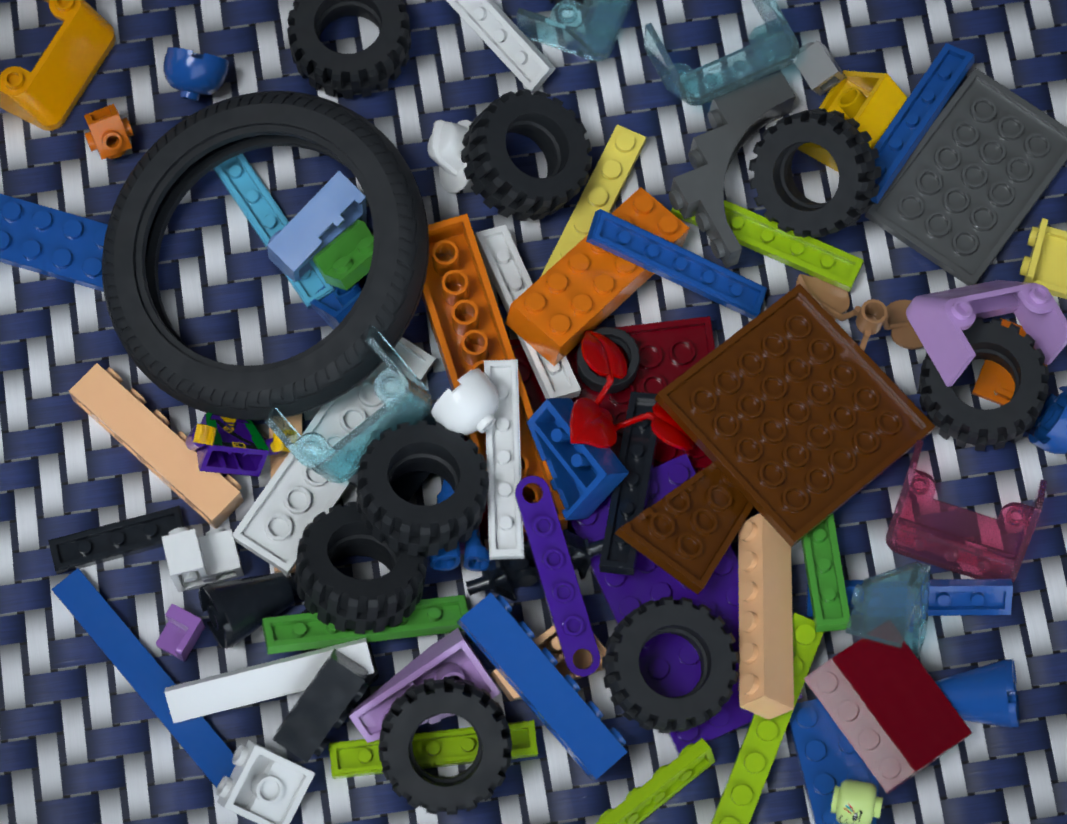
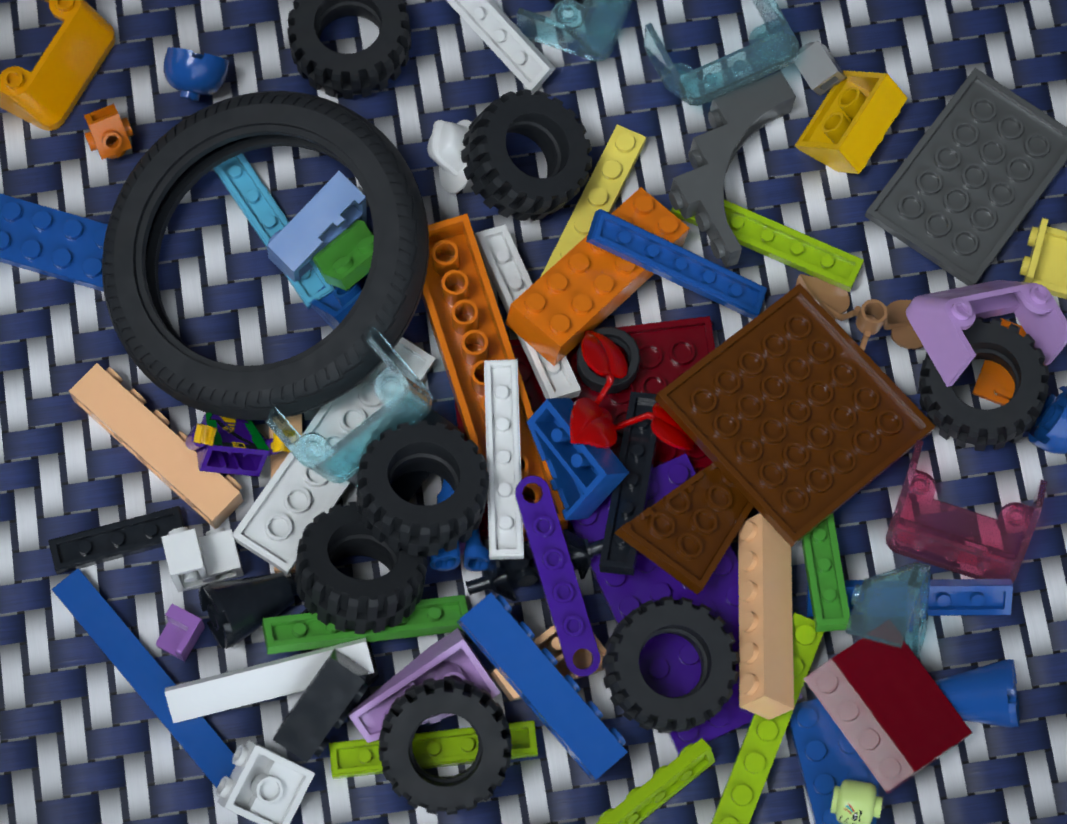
white cylinder [431,368,499,435] -> none
black tyre [749,108,881,238] -> none
blue plate [870,43,975,204] -> none

